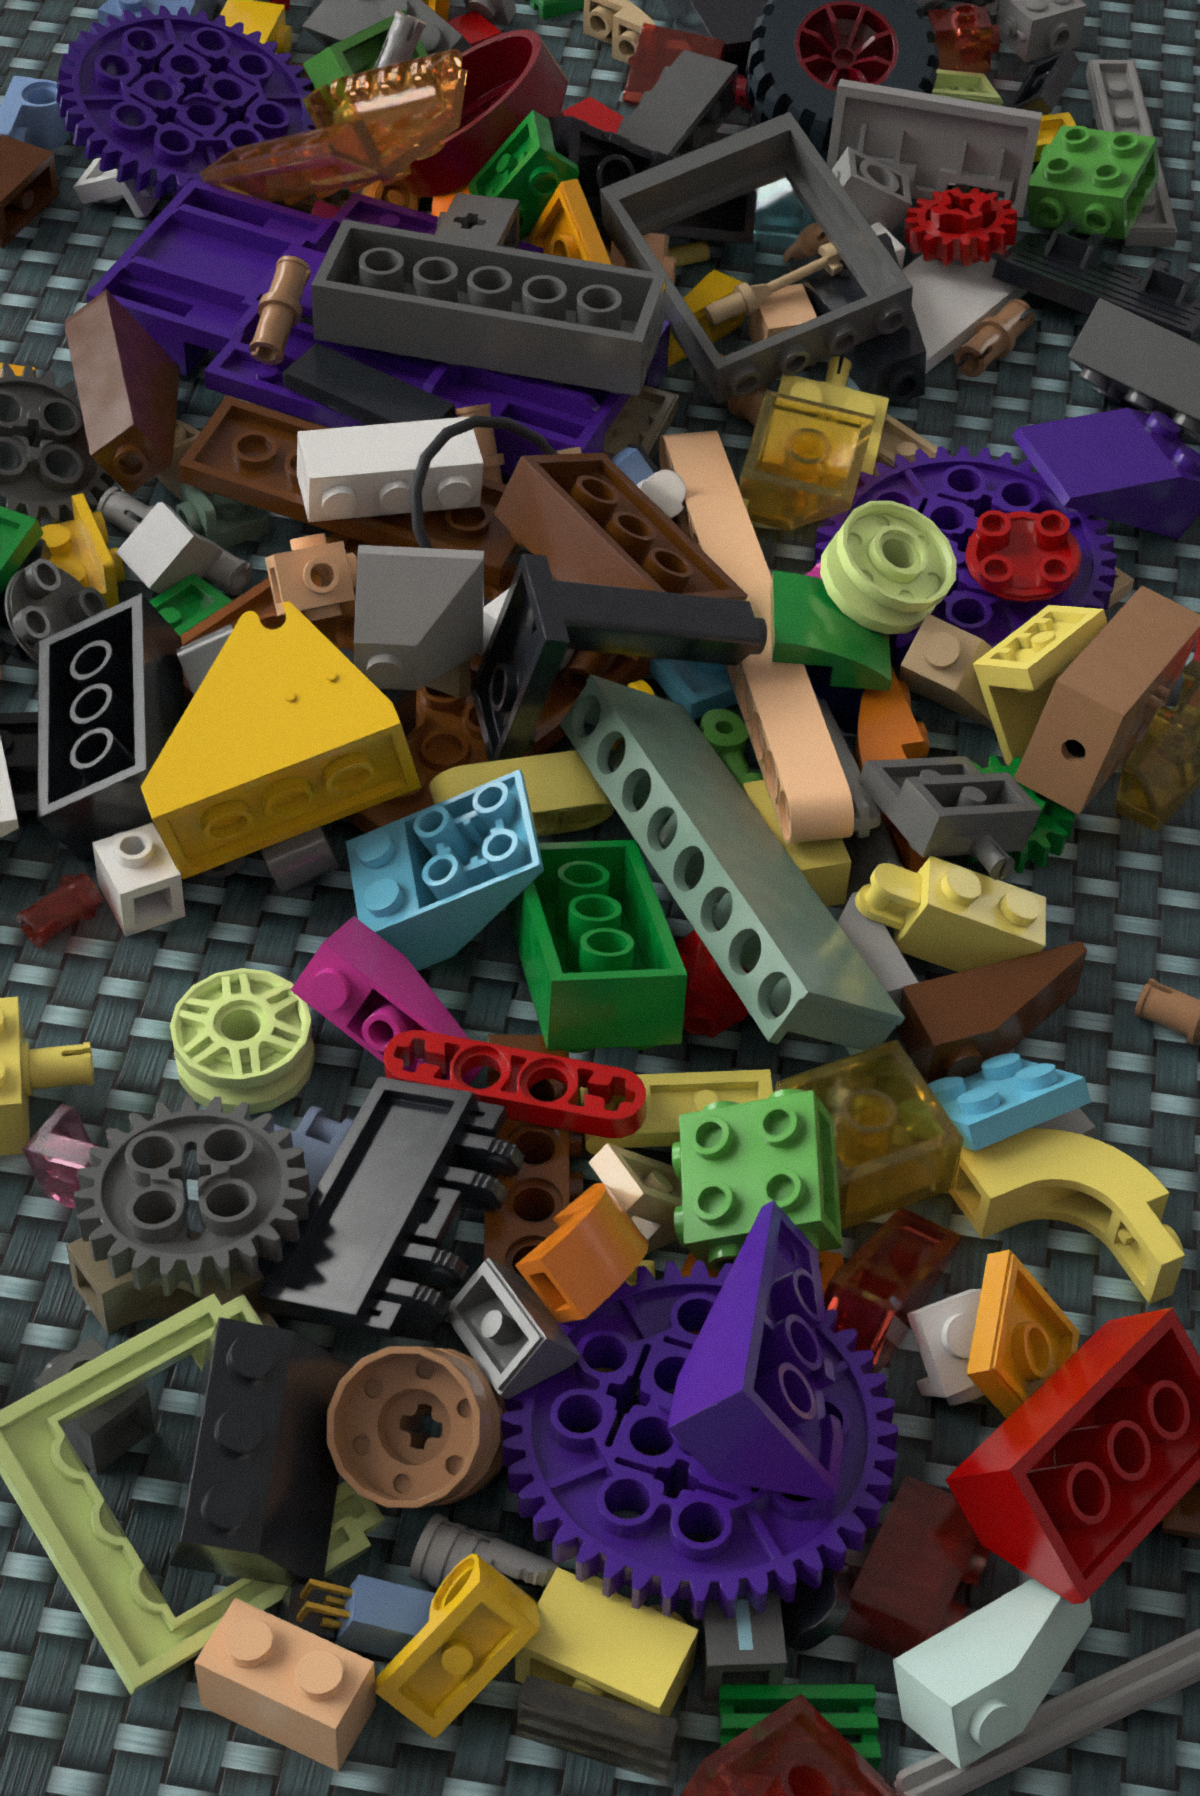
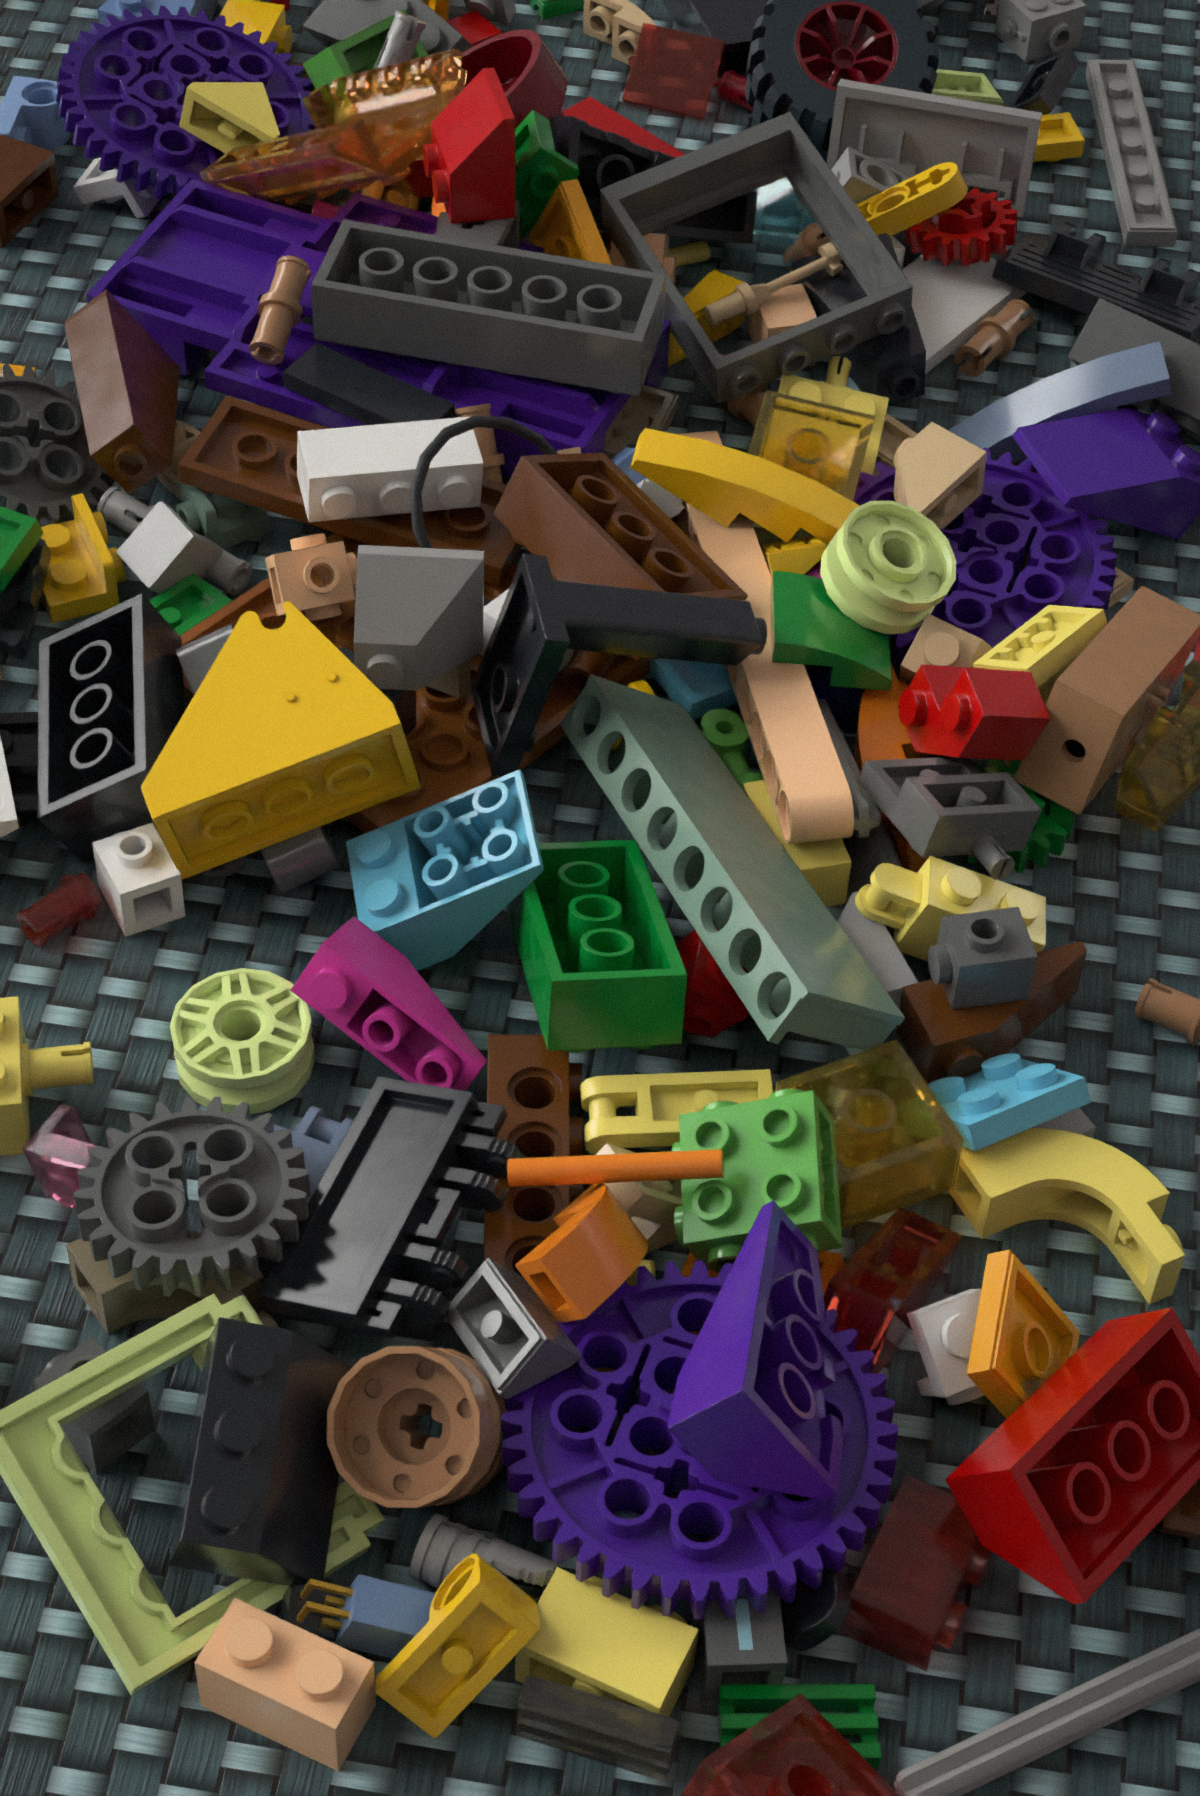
dark grey dish [5,559,107,664] -> none
red beam [383,1030,646,1138] -> none
light yellow beam [429,750,615,837] -> none
dark grey brick [616,50,738,158] -> none
light aqua slope [893,1578,1092,1770] -> none
clear red brick [929,3,1000,73] -> none
red dish [965,510,1082,603] -> none
bright green brick [1026,125,1159,240] -> none
none -> light yellow slope [179,82,280,177]
none -> red slope [423,67,515,224]
none -> orange bar [507,1149,724,1187]
none -> yellow slope [630,428,860,545]
none -> yellow slope [761,536,827,577]
none -> yellow beam [856,162,968,237]
none -> tan slope [893,422,987,529]
none -> red brick [898,664,1051,761]
none -> dark grey brick [928,907,1038,1010]
none -> sand blue slope [949,341,1172,462]

